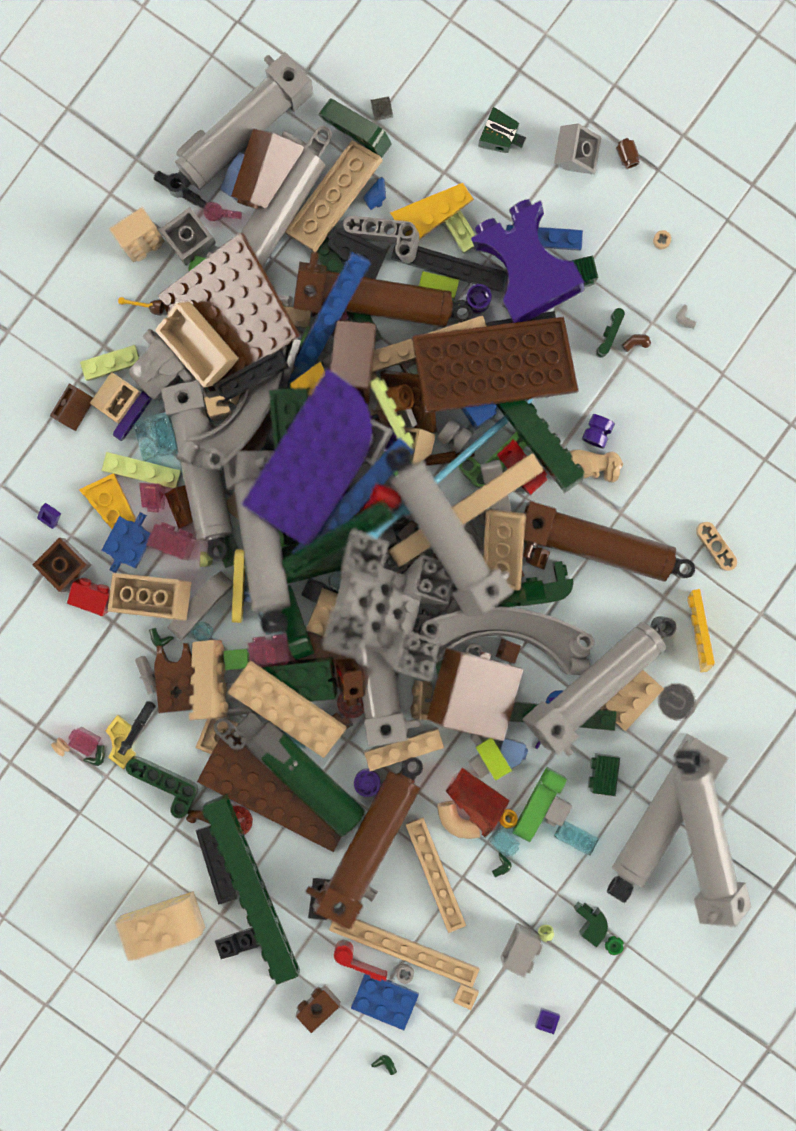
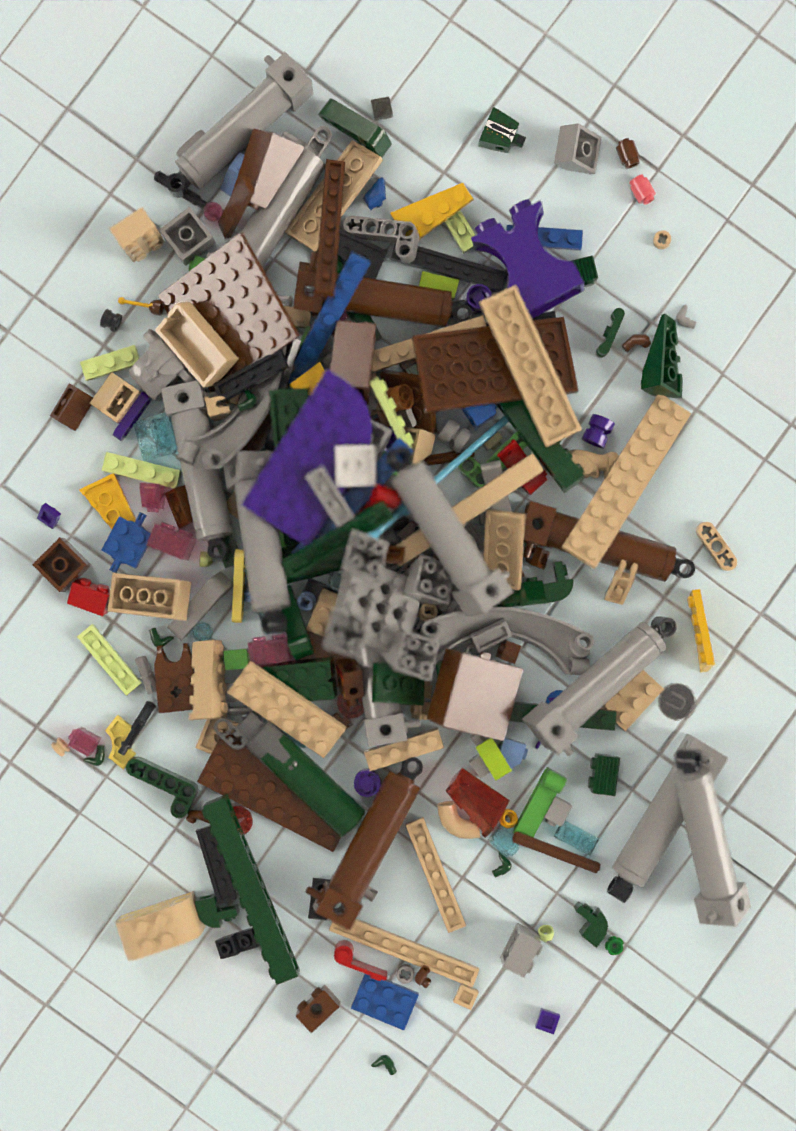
none -> yellowish green plate [77,624,142,696]
none -> black wheel [100,309,122,332]
none -> dark green brick [195,894,240,928]
none -> reddish brown tile [218,175,255,239]
none -> dark green animal [237,390,257,412]
none -> medium blue bush [297,591,316,611]
none -> light grey plate [305,465,355,527]
none -> reddish brown tile [314,159,345,298]
none -> white tile [335,445,376,487]
none -> dark green plate [371,662,425,706]
none -> reddish brown slope [384,546,406,564]
none -> reddish brown arm [415,965,431,988]
none -> tan bush [418,604,438,622]
none -> light grey tile [470,618,513,653]
none -> tan plate [479,285,582,447]
none -> olive plate [482,432,503,451]
none -> reddish brown axle [512,831,601,873]
none -> tan plate [561,395,691,569]
none -> tan hinge [604,560,638,605]
none -> coral brick [630,174,656,205]
none -> dark green wedge [641,314,683,399]

